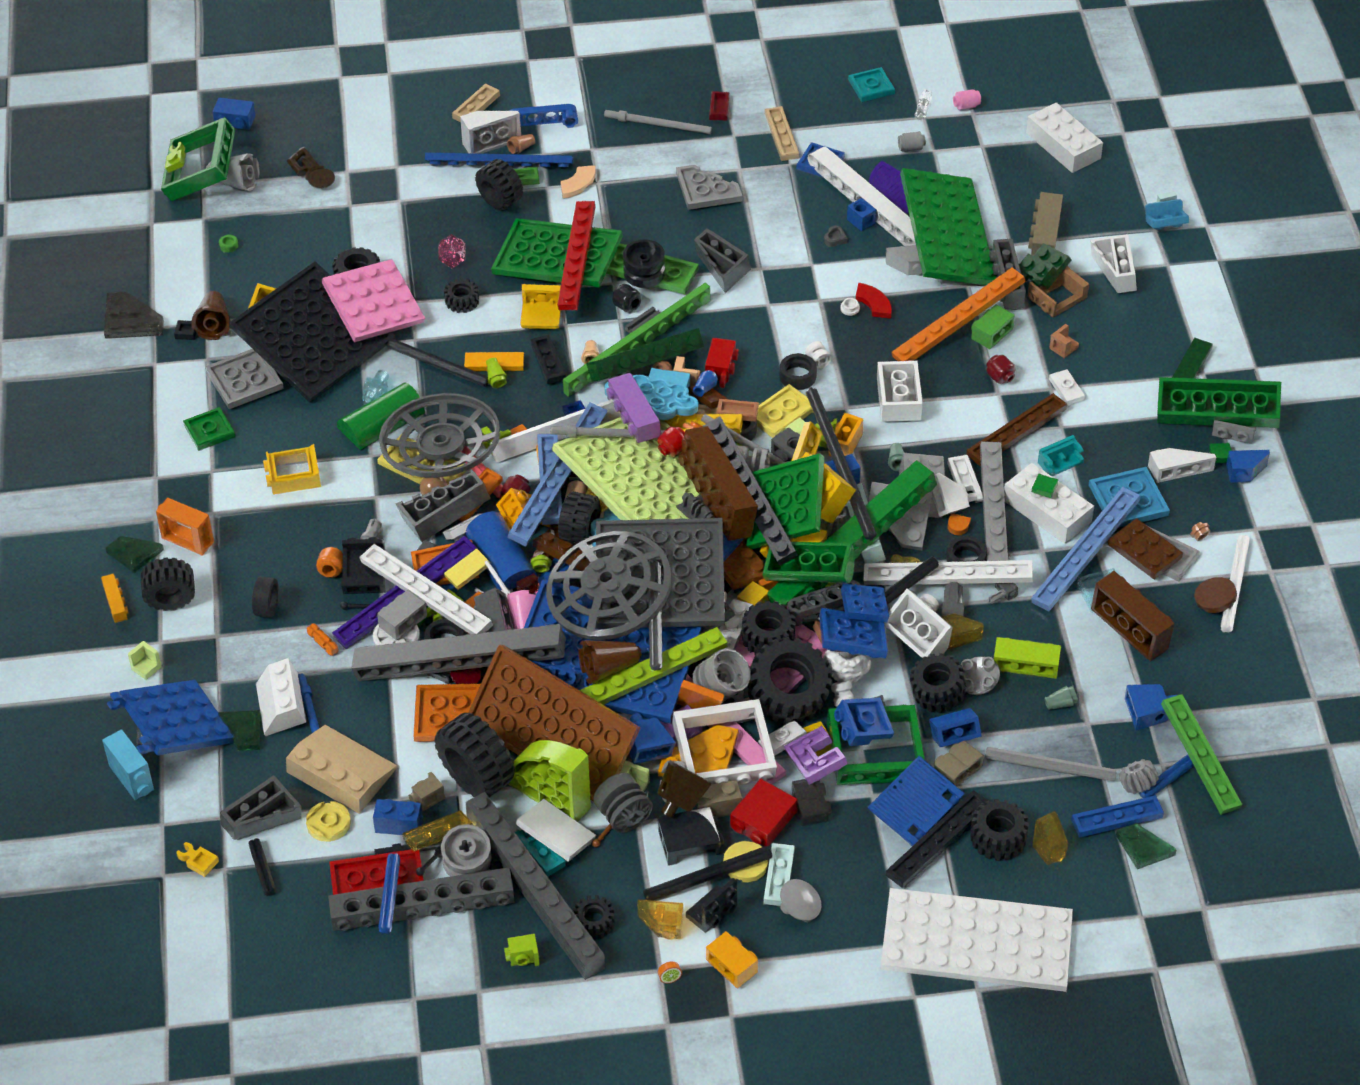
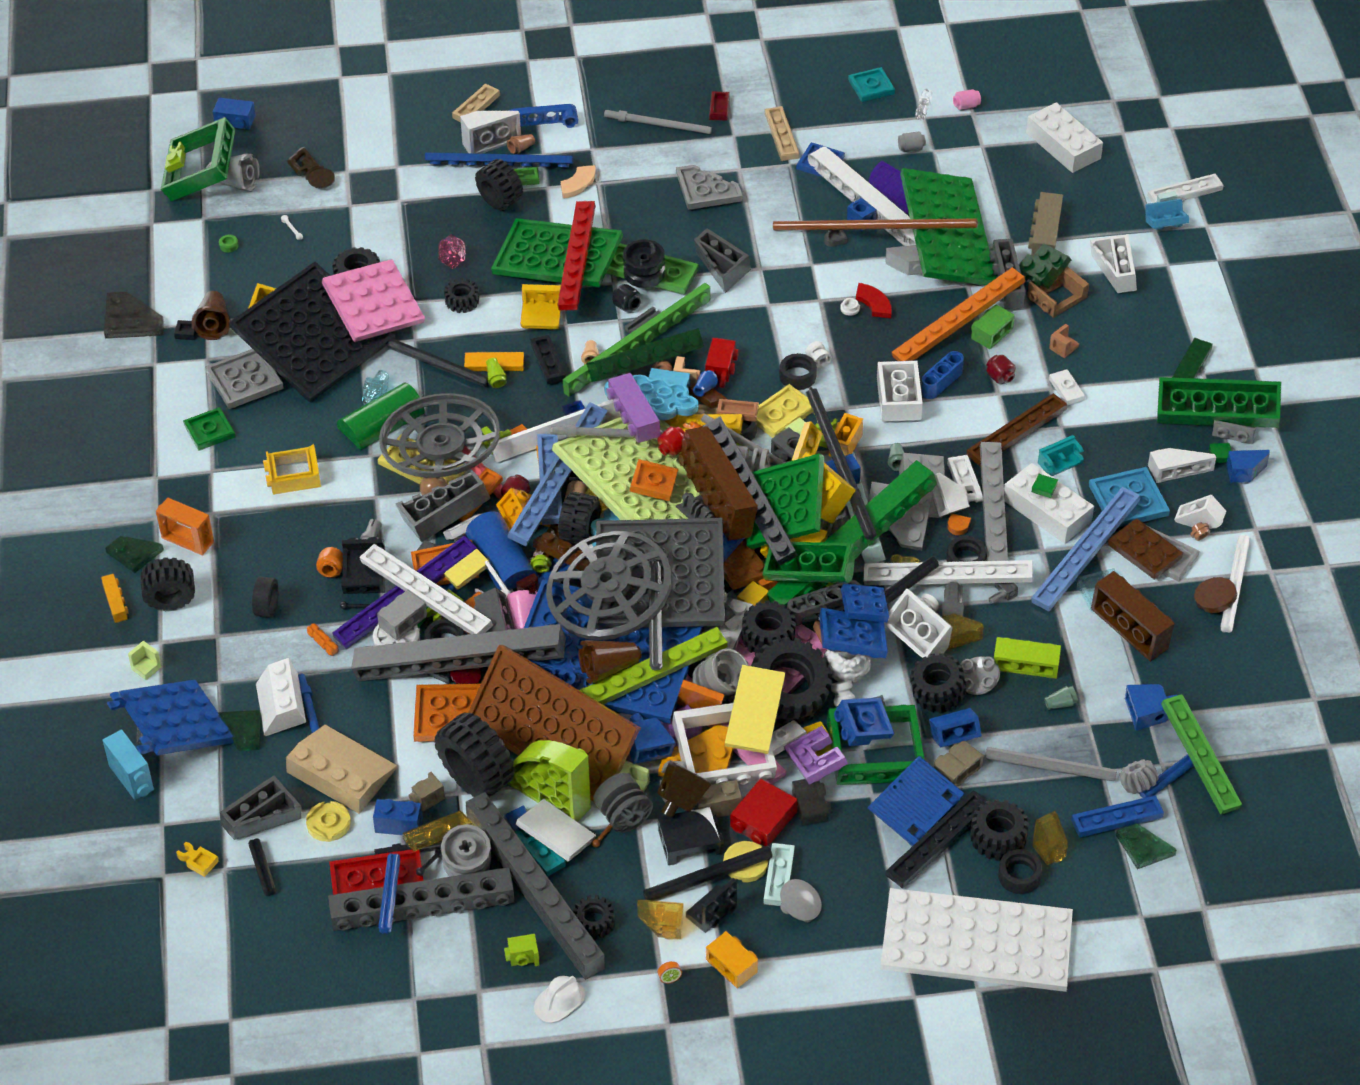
none -> white hinge [281,215,303,240]
none -> blue tile [504,805,526,831]
none -> white piece [534,976,585,1023]
none -> orange plate [629,459,678,501]
none -> light yellow tile [725,665,785,754]
none -> dark orange piece [773,218,978,230]
none -> blue beam [921,351,964,399]
none -> black tyre [998,849,1042,894]
none -> white tile [1148,174,1224,203]
none -> white slope [1174,495,1226,529]

